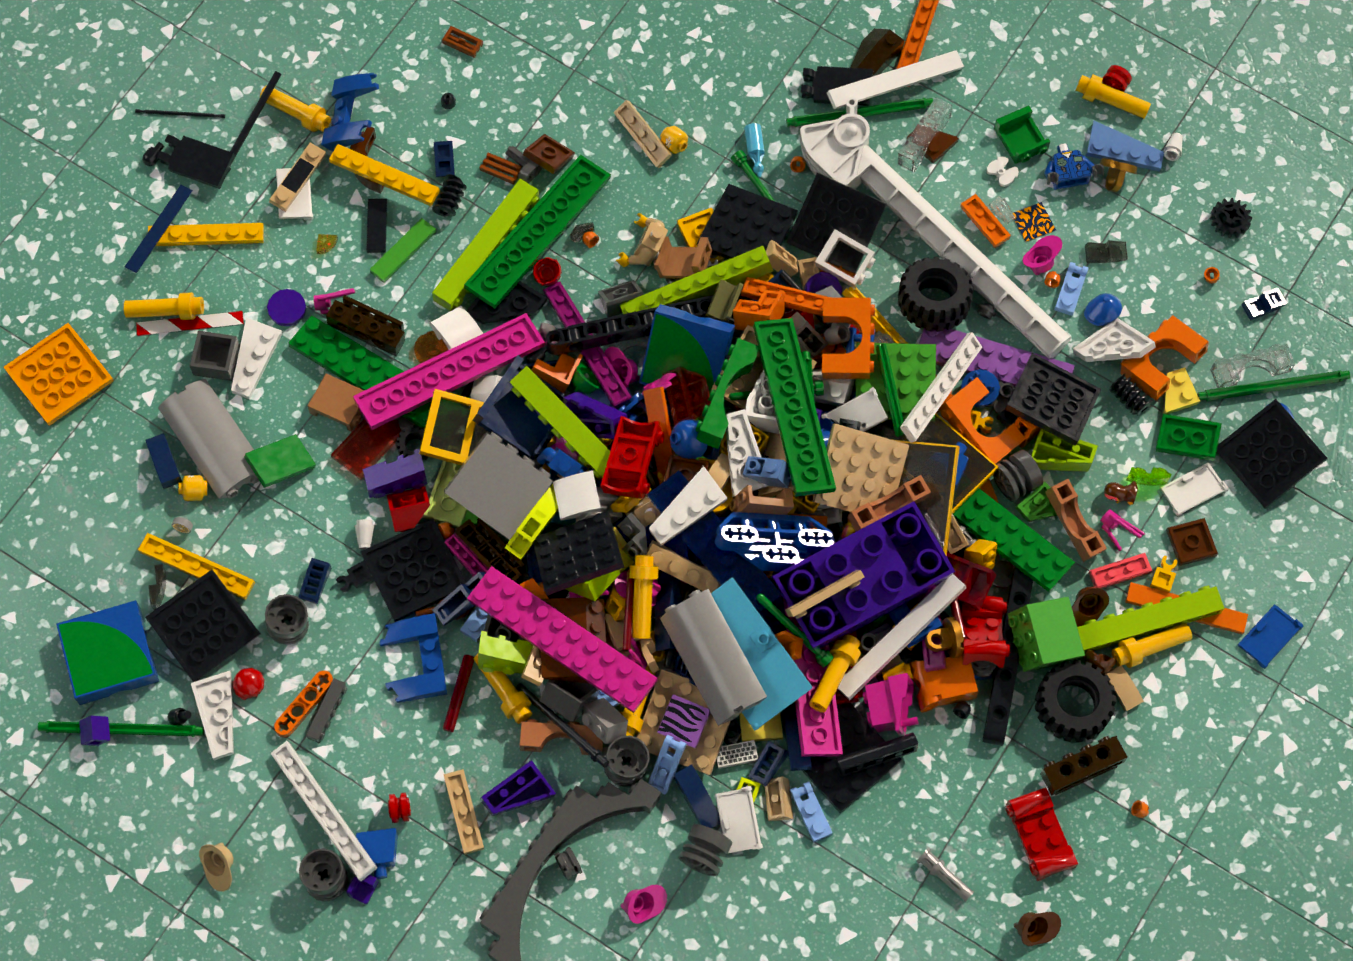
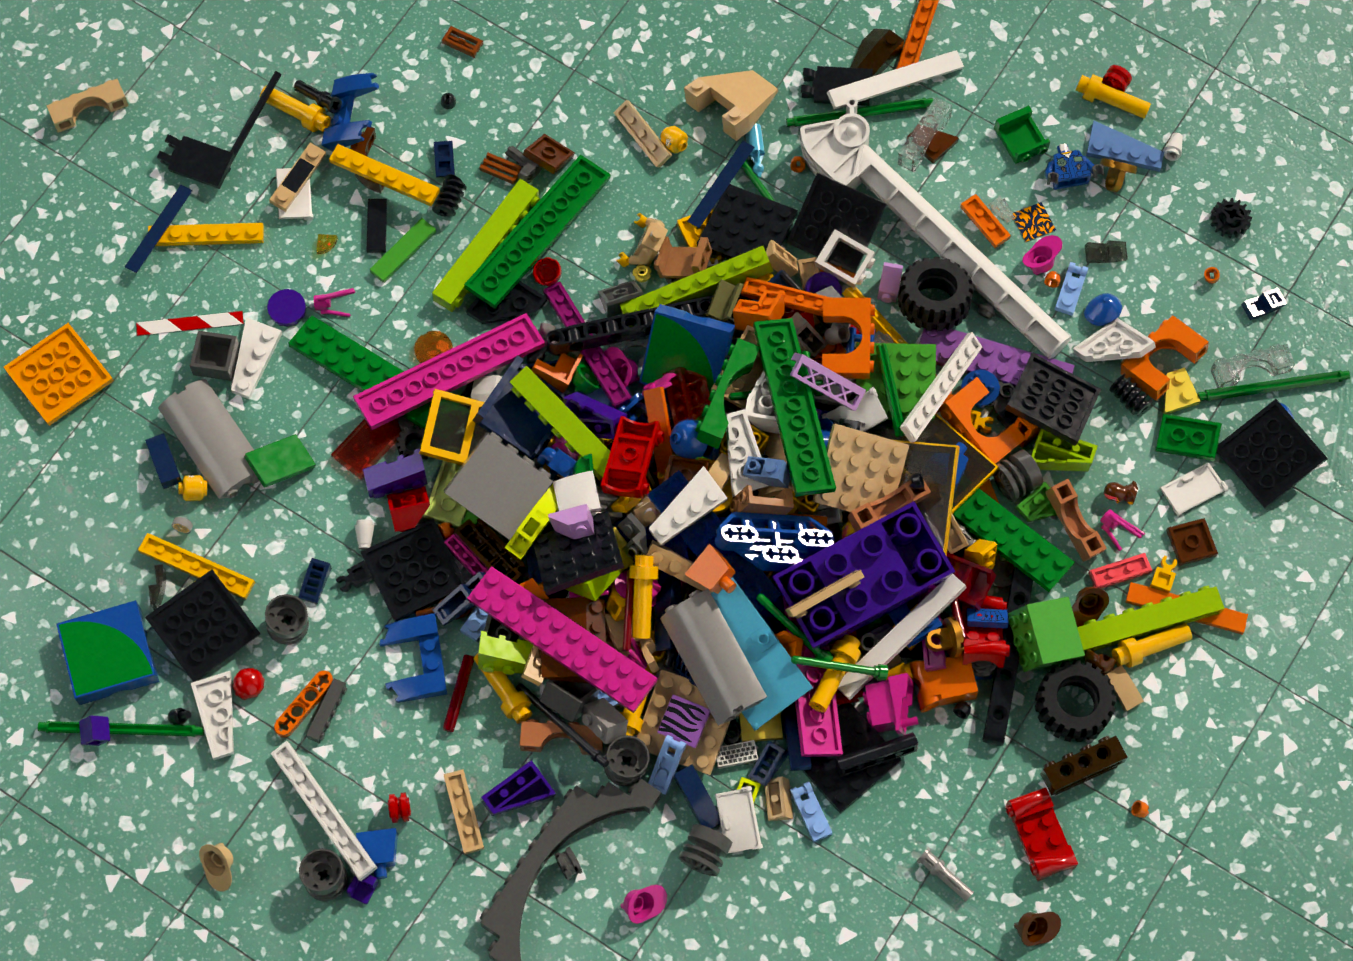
yellow piece [124,292,204,320] -> none
black piece [135,109,226,118] -> none
black cylinder [142,142,165,166] -> none
medium nougat panel [308,373,364,432] -> none
dark brown brick [326,295,405,357] -> none
white slope [429,306,483,350] -> none
clear smoke arm [570,222,595,243] -> none
orange hinge [582,231,599,248] -> none
white piece [987,157,1019,187] -> none
clear neon green slope [1126,467,1172,486] -> none
blue door [1237,604,1303,669] -> none
none -> tan arch [46,79,129,133]
none -> black pin [294,80,342,113]
none -> lavender slope [548,504,594,539]
none -> green tile [573,454,594,475]
none -> light yellow plate [633,265,651,282]
none -> tan wedge [684,70,778,141]
none -> orange torso [685,544,736,594]
none -> dark blue sticker [687,141,754,228]
none -> lavender fence [790,353,866,411]
none -> green piece [791,656,888,681]
none -> lavender slope [877,262,903,303]
none -> black hinge [908,472,924,489]
none -> blue tile [966,608,1009,628]

